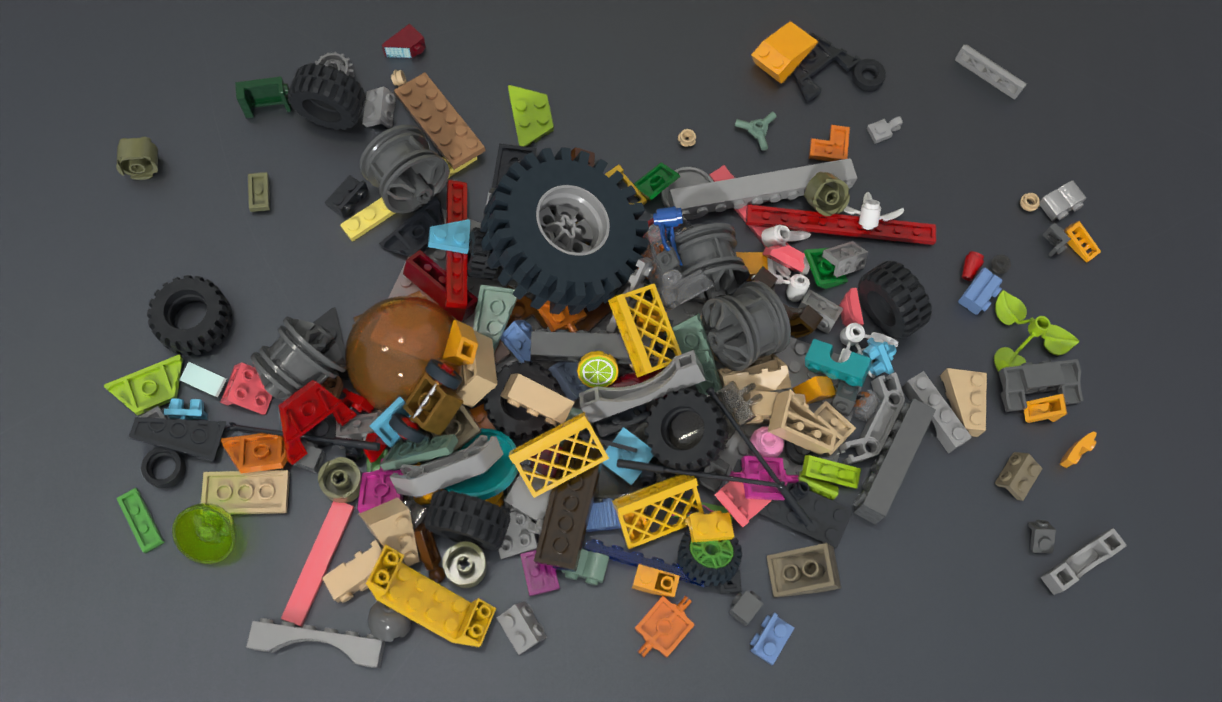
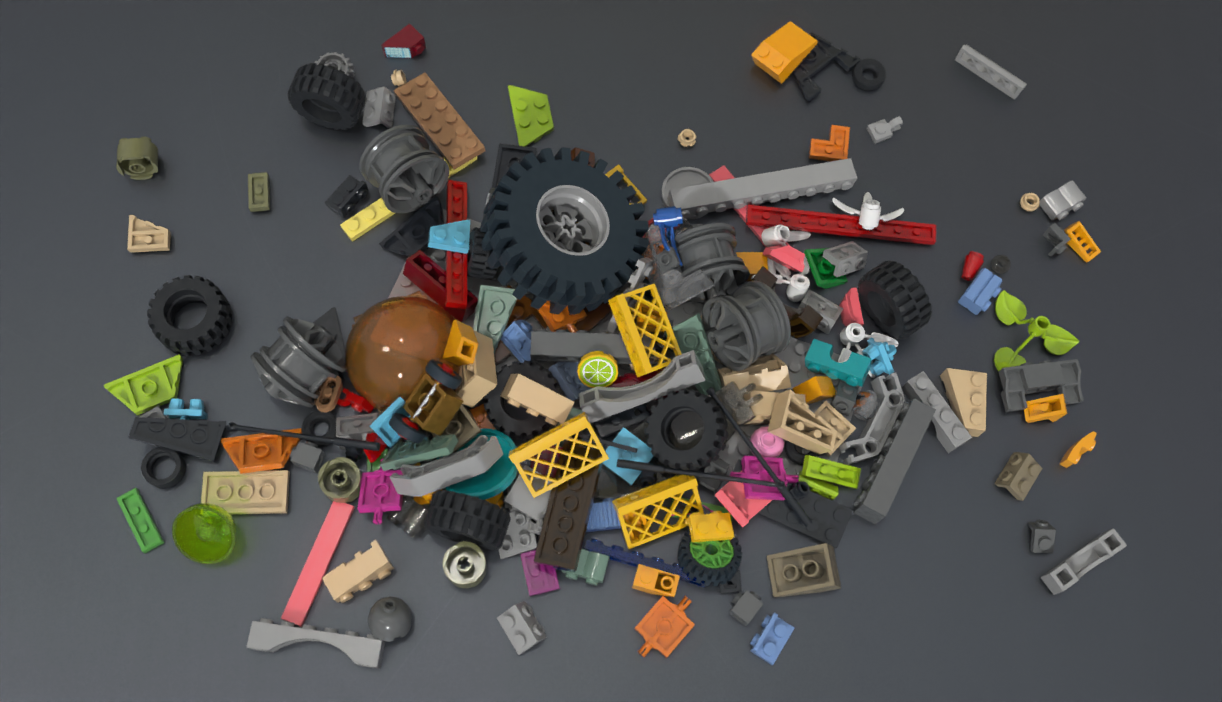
light aqua slope [179,362,227,397] -> none
coral bracket [220,362,272,415] -> none
dark green panel [235,76,291,118] -> none
red wing [279,380,357,465] -> none
tan wedge [359,498,420,567] -> none
yellow slope [366,545,496,647] -> none
reddish brown plate [414,523,446,583] -> none
green slope [634,162,681,201] -> none
sand green piece [735,112,777,151] -> none
olive brick [804,172,850,216] -> none
none -> tan wing [127,215,171,253]

